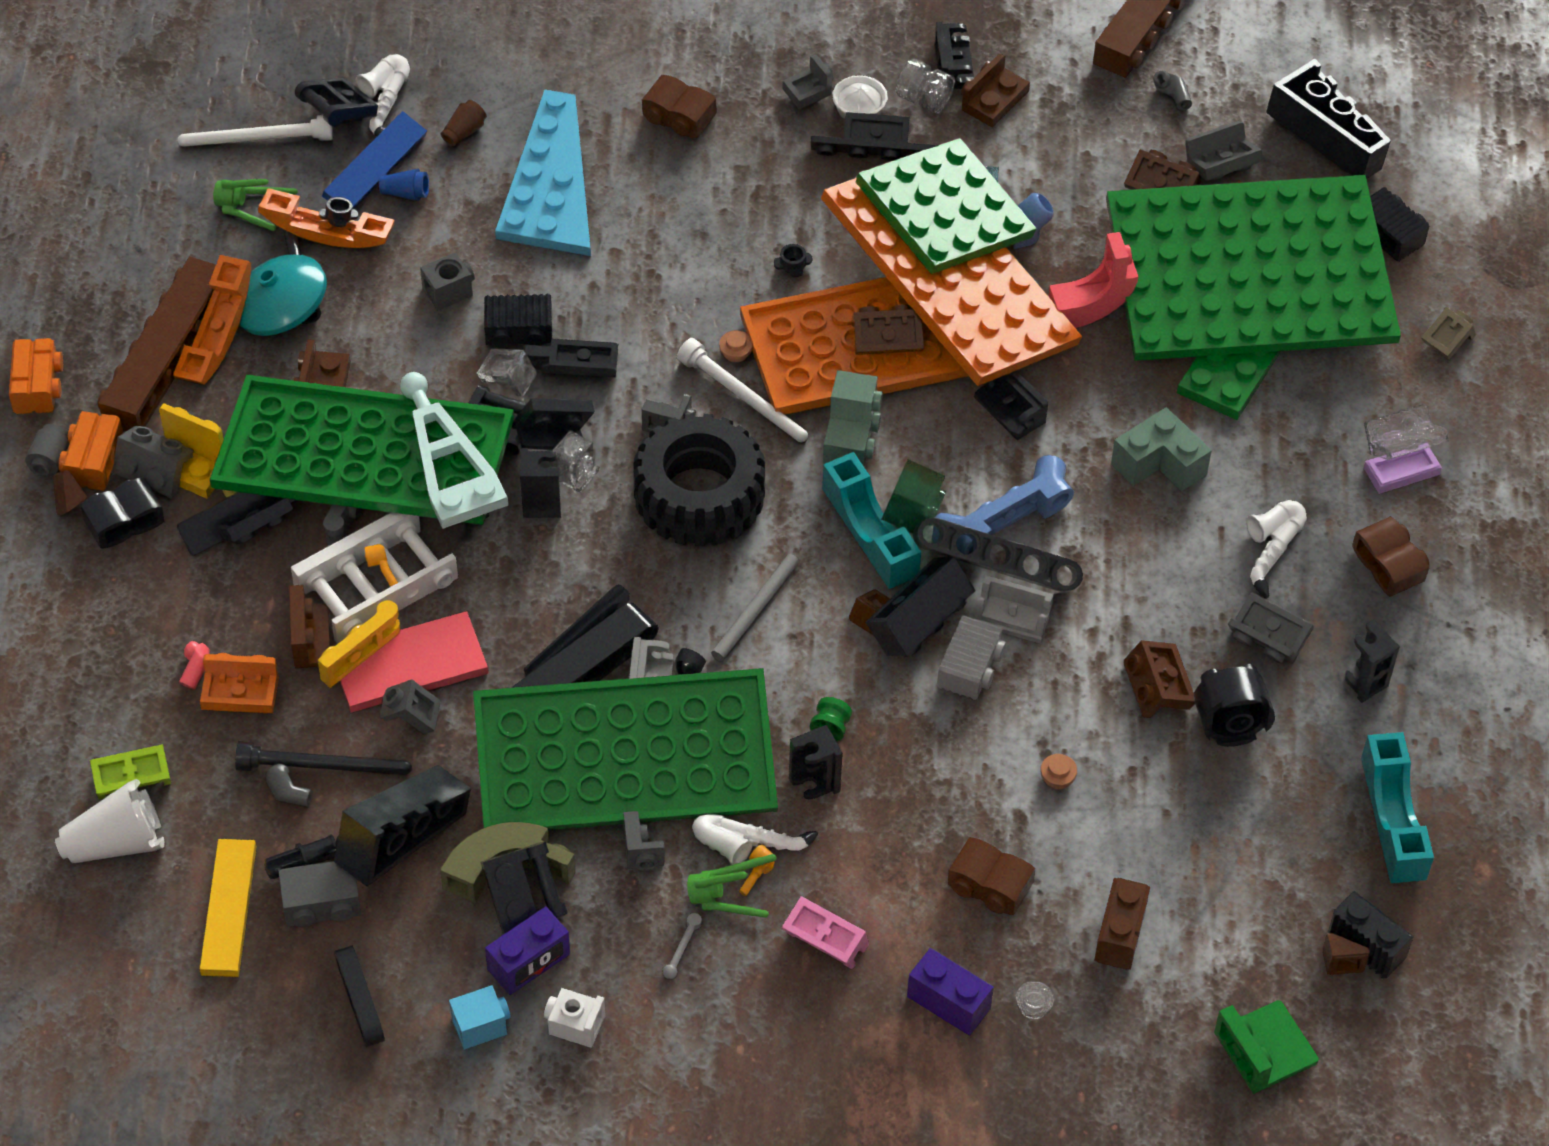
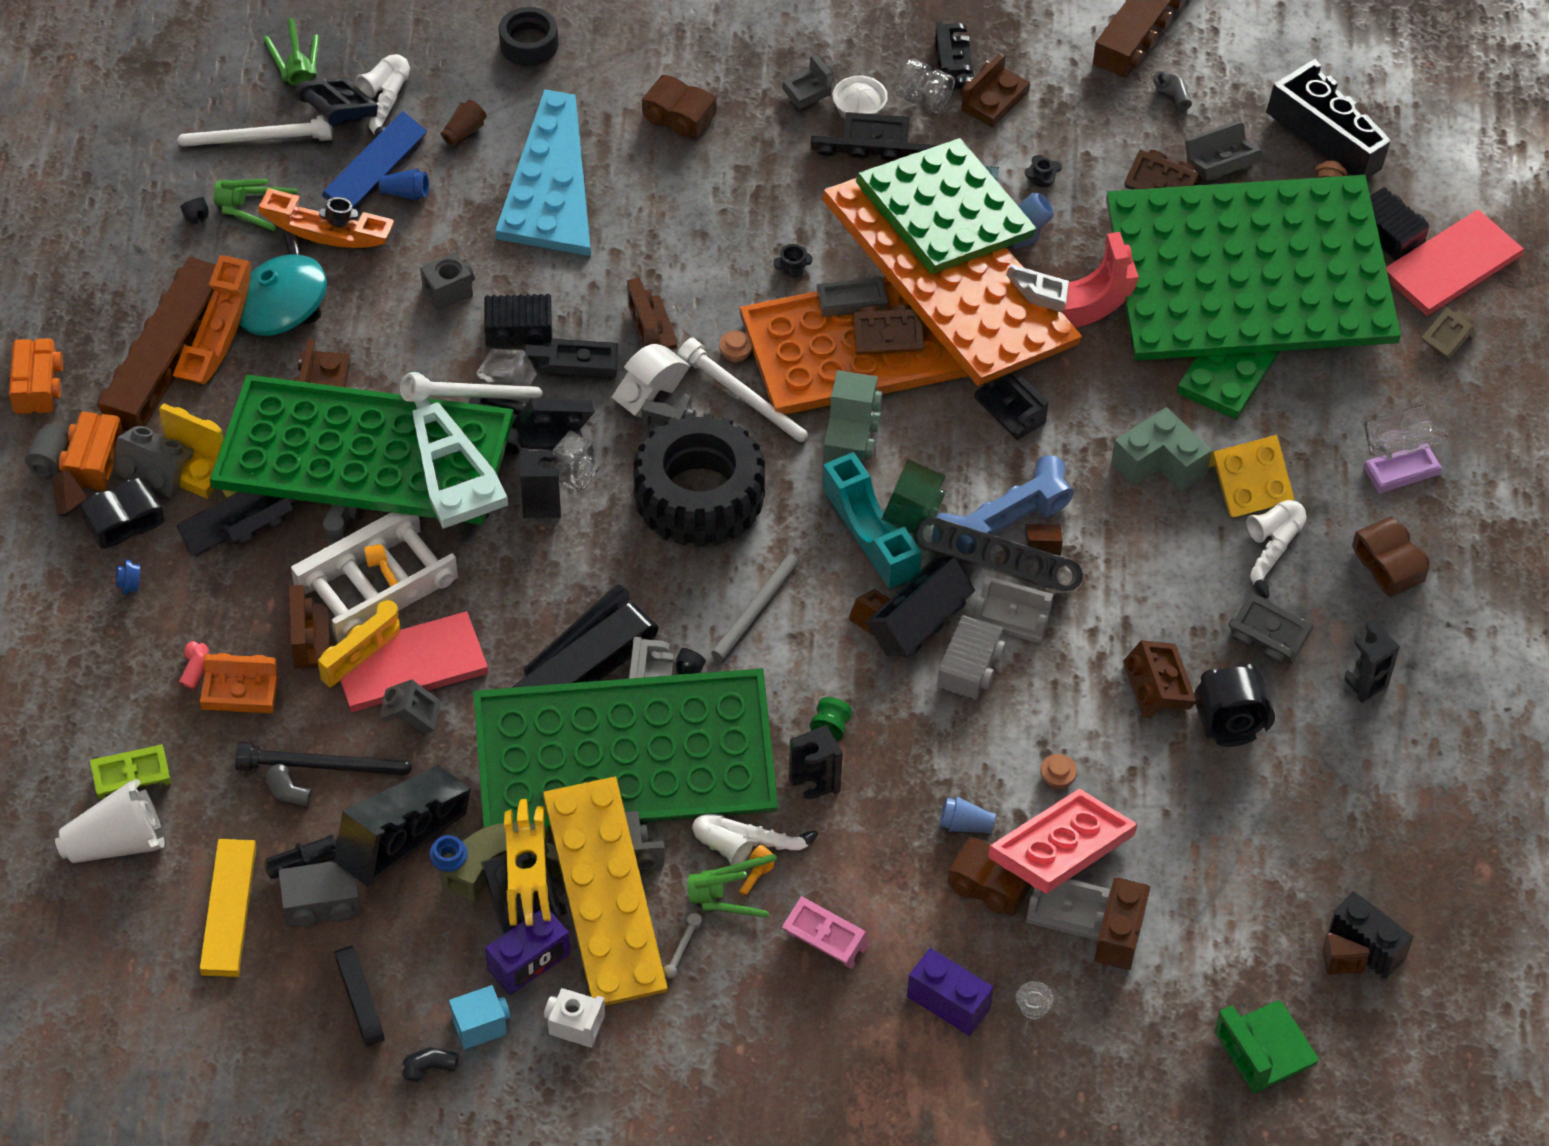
teal arch [1361,732,1434,883] -> none
none -> blue plate [115,559,140,595]
none -> black hinge [180,197,209,224]
none -> bright green plant [263,18,319,86]
none -> white piece [400,374,543,402]
none -> black arm [402,1047,459,1081]
none -> blue plate [430,835,467,872]
none -> black tyre [499,6,559,66]
none -> yellow piece [504,799,551,926]
none -> yellow plate [543,776,668,1006]
none -> white brick [612,344,690,417]
none -> reddish brown bracket [627,277,677,350]
none -> dark grey tile [817,277,888,317]
none -> medium blue cone [939,796,996,834]
none -> coral plate [988,789,1137,894]
none -> light grey tile [1006,264,1069,312]
none -> black plate [1025,155,1062,187]
none -> reddish brown slope [1025,524,1063,556]
none -> light grey hinge [1026,879,1111,941]
none -> yellow bracket [1209,435,1295,518]
none -> nougat plate [1314,161,1347,178]
none -> coral tile [1386,209,1524,316]

